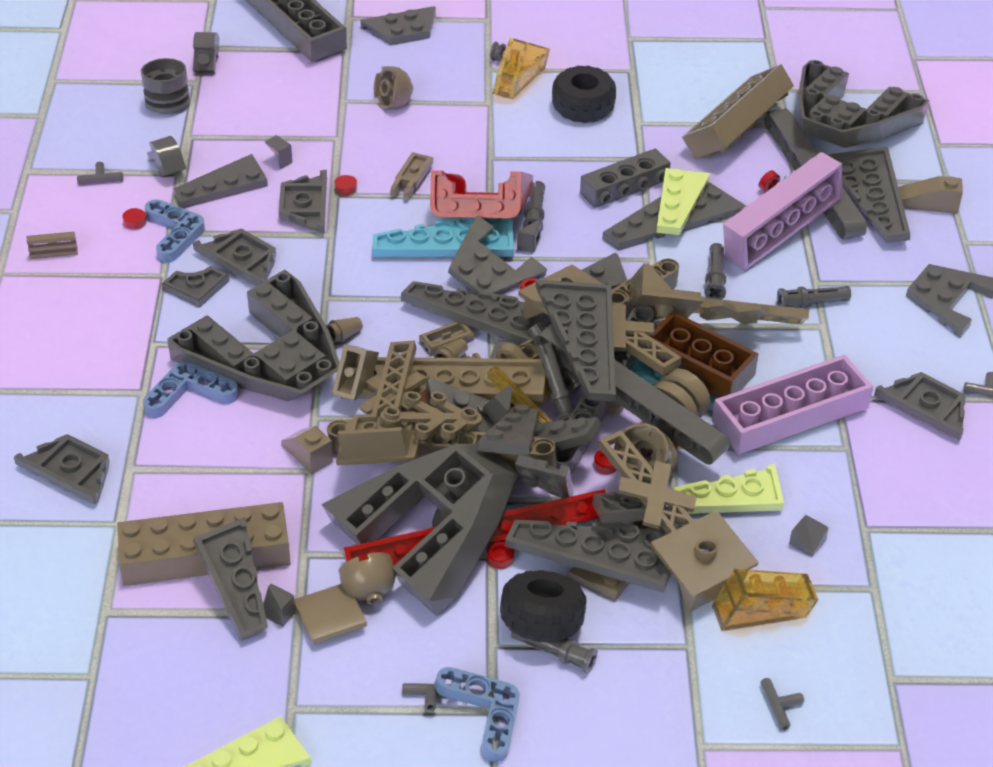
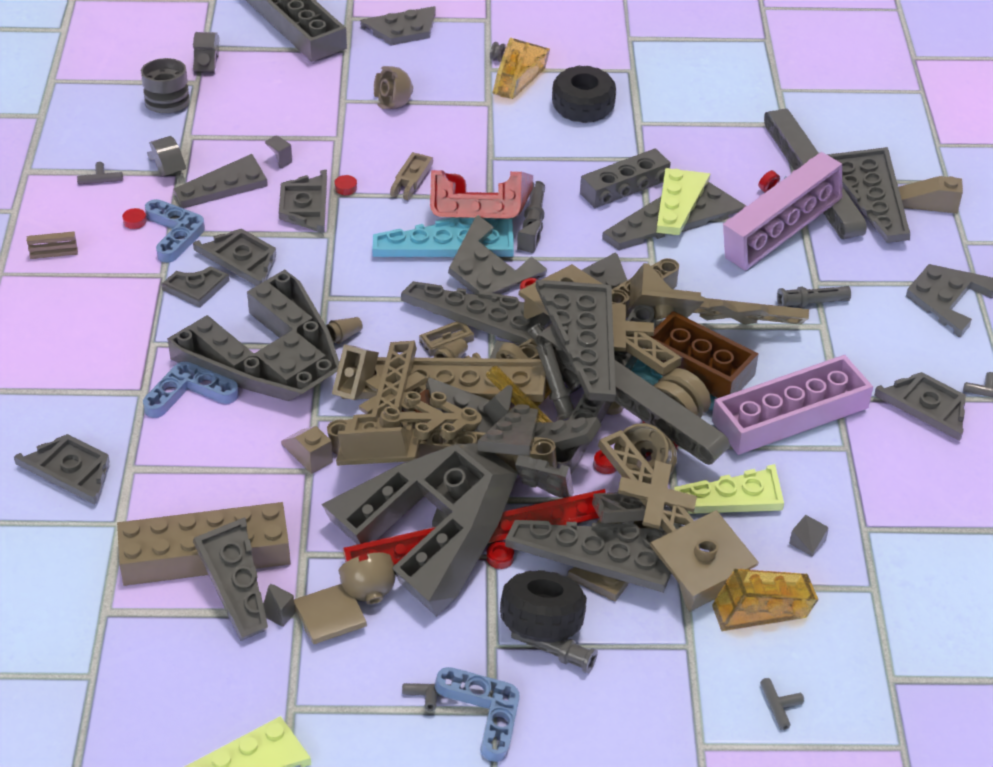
dark tan brick [682,64,794,159] -> none
dark grey pin [704,243,726,300] -> none
dark grey piece [798,60,929,148] -> none

